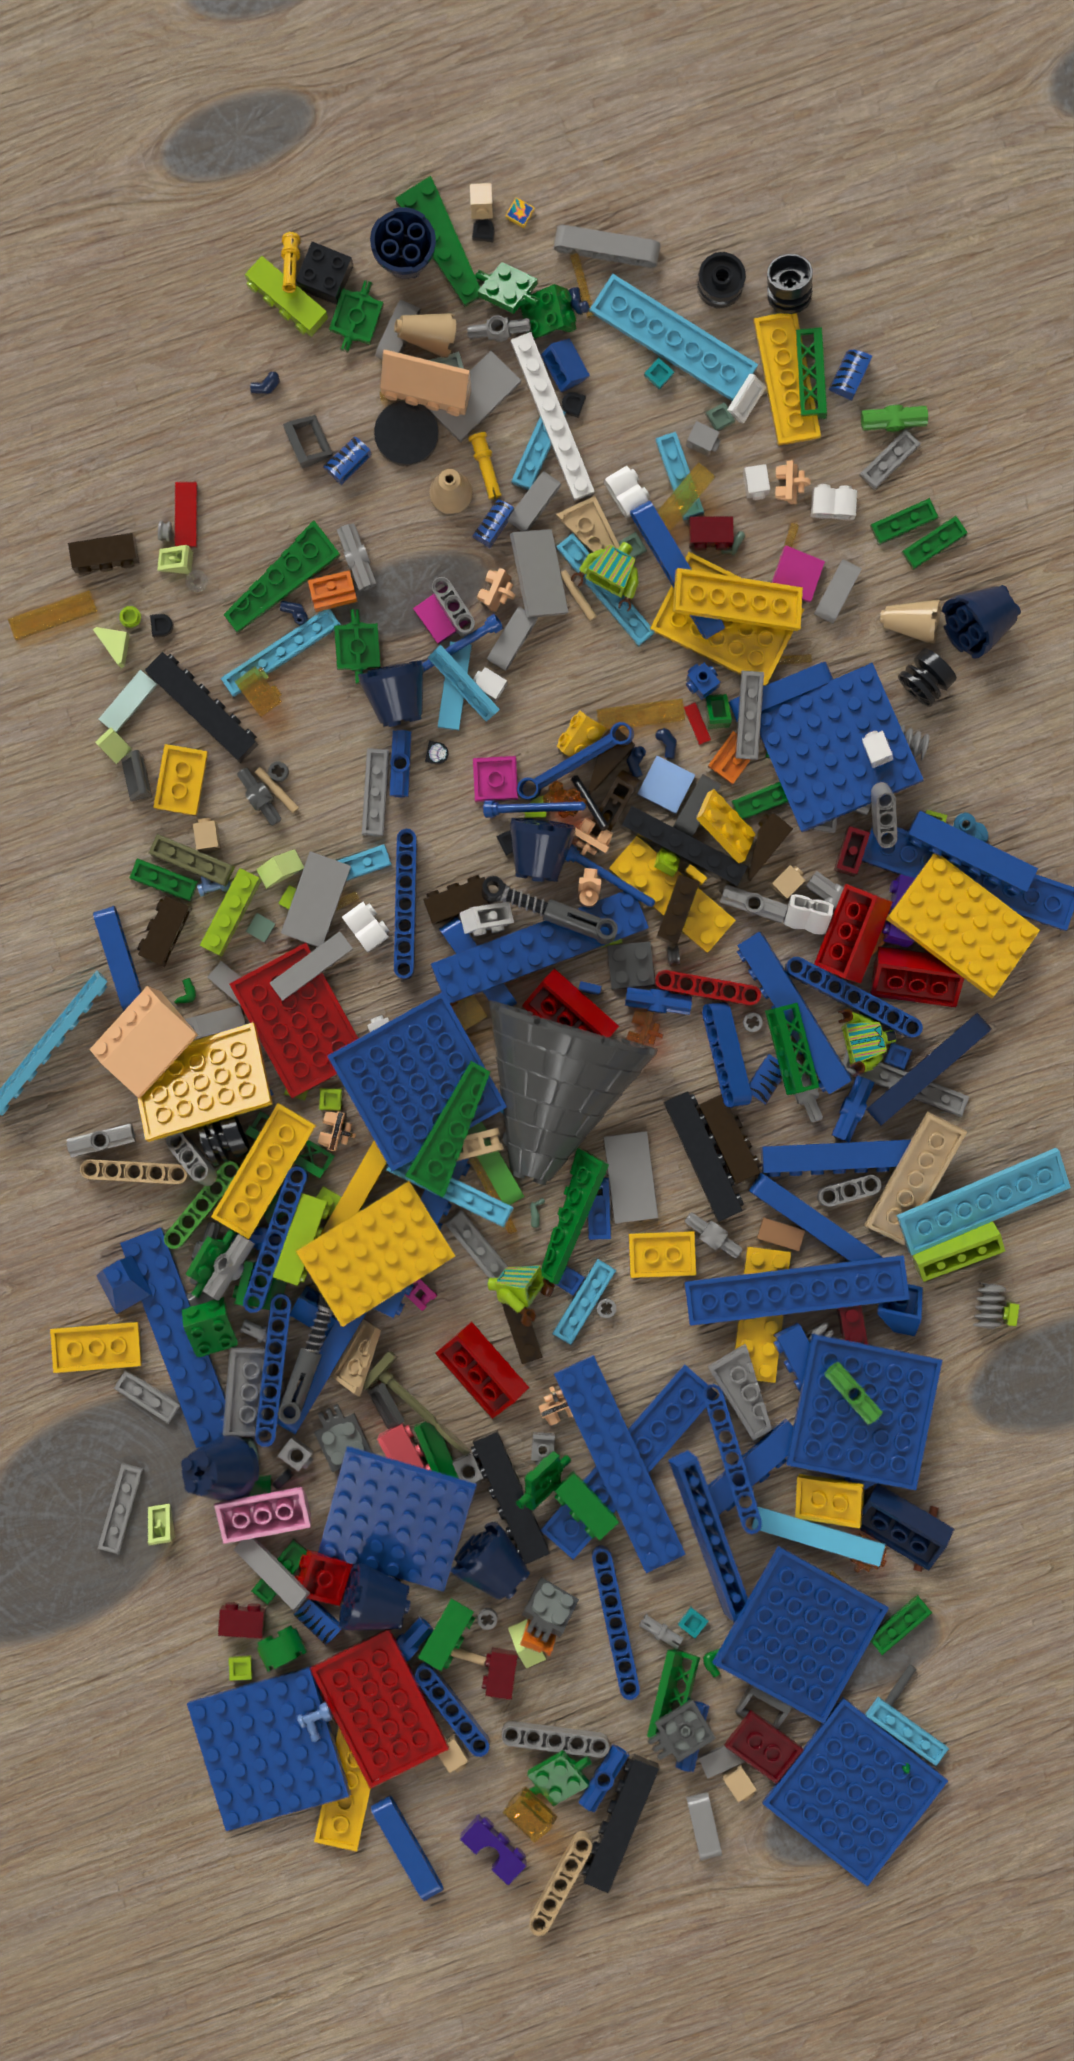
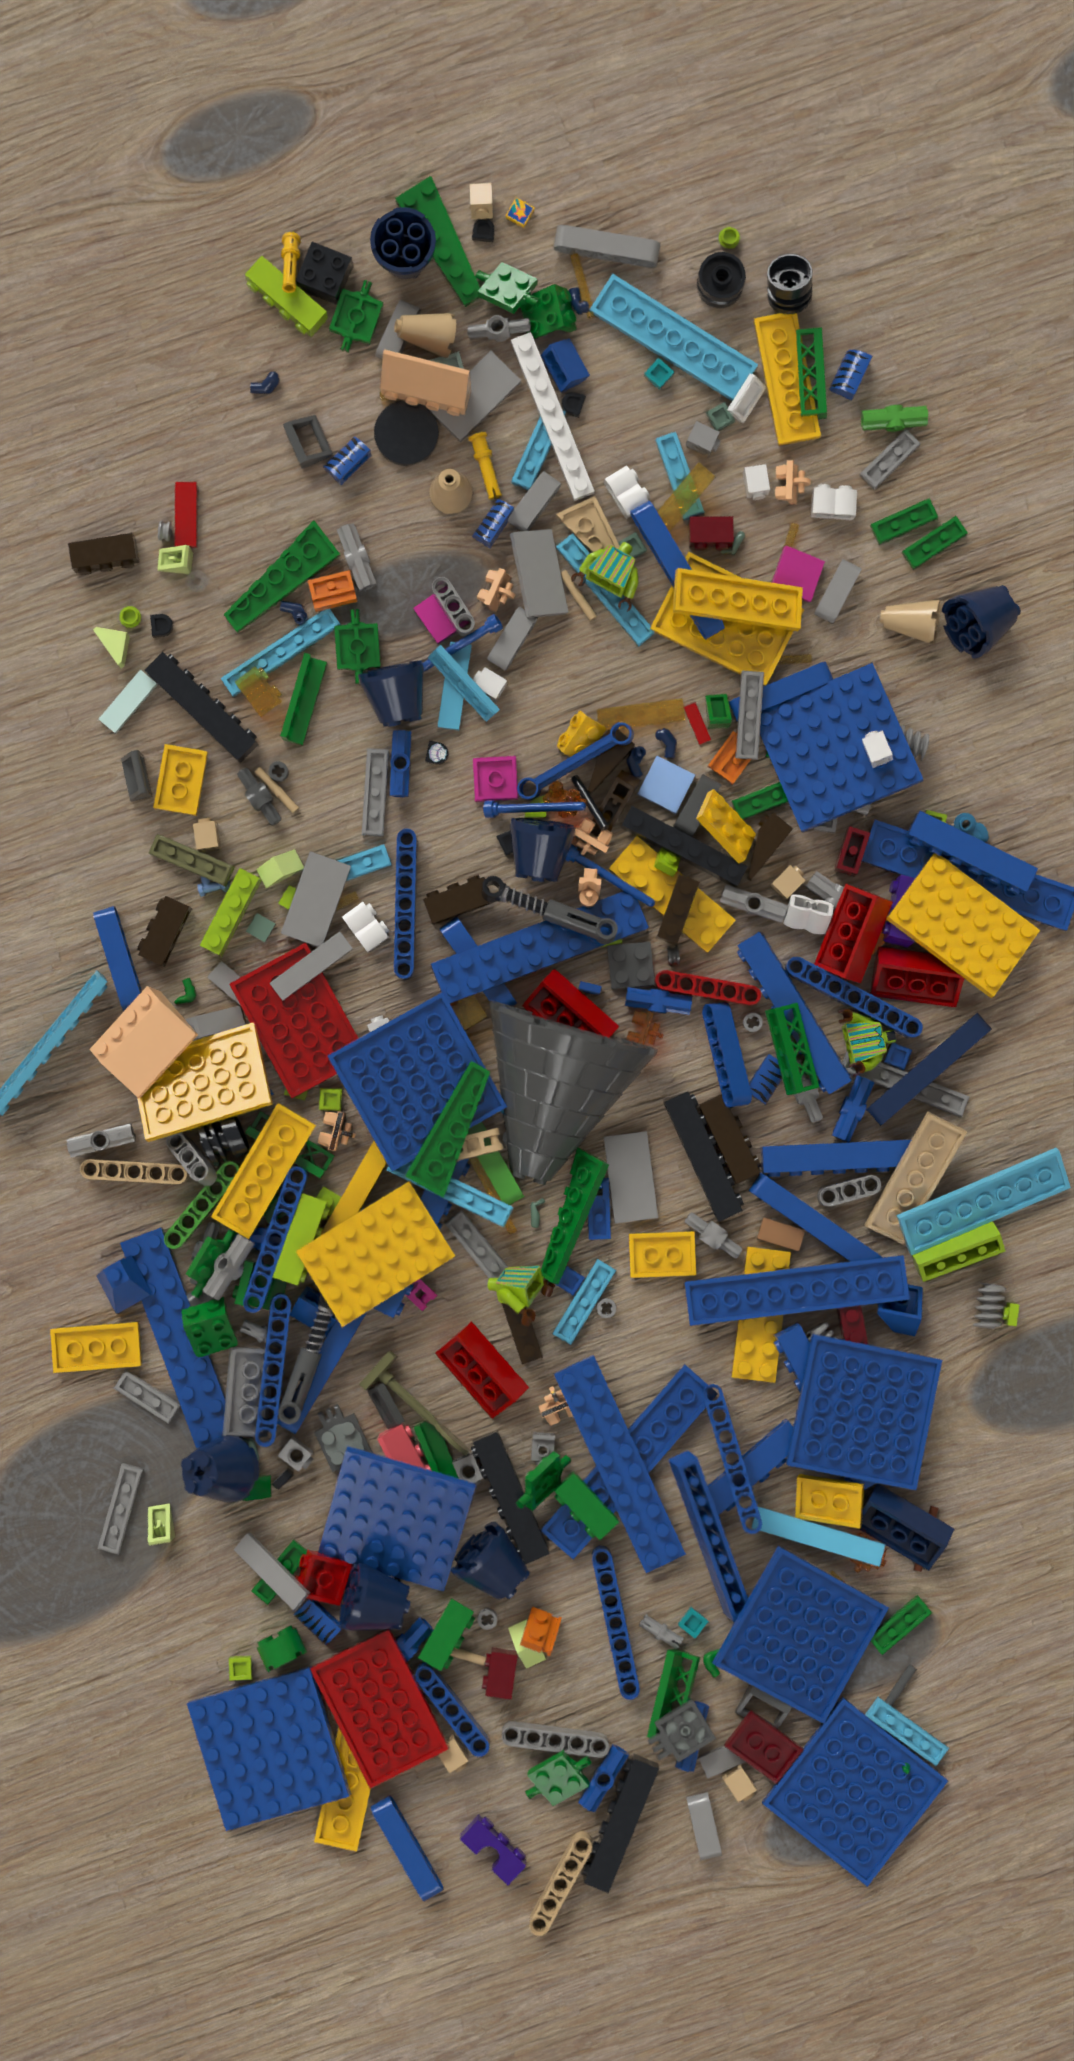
clear yellow tile [8,590,98,641] -> none
yellowish green slope [95,728,132,764] -> none
green tile [129,858,199,902] -> none
bright pink slope [214,1487,311,1544] -> none
dark red brick [218,1602,266,1639] -> none
medium blue piece [297,1702,332,1742] -> none
tan wing [330,1319,381,1396] -> none
white brick [460,902,514,936] -> none
clear yellow brick [502,1786,558,1843] -> none
piece [522,1577,579,1642] -> none
yellow tile [685,864,707,886] -> none
blue brick [686,662,720,700] -> none
light grey wing [708,1344,772,1441] -> none
bright green piece [824,1362,883,1425] -> none
light grey beam [871,782,897,848] -> none
black wheel [898,648,957,707] -> none
none -> green fence [280,653,327,746]
none -> lime plate [718,227,740,249]

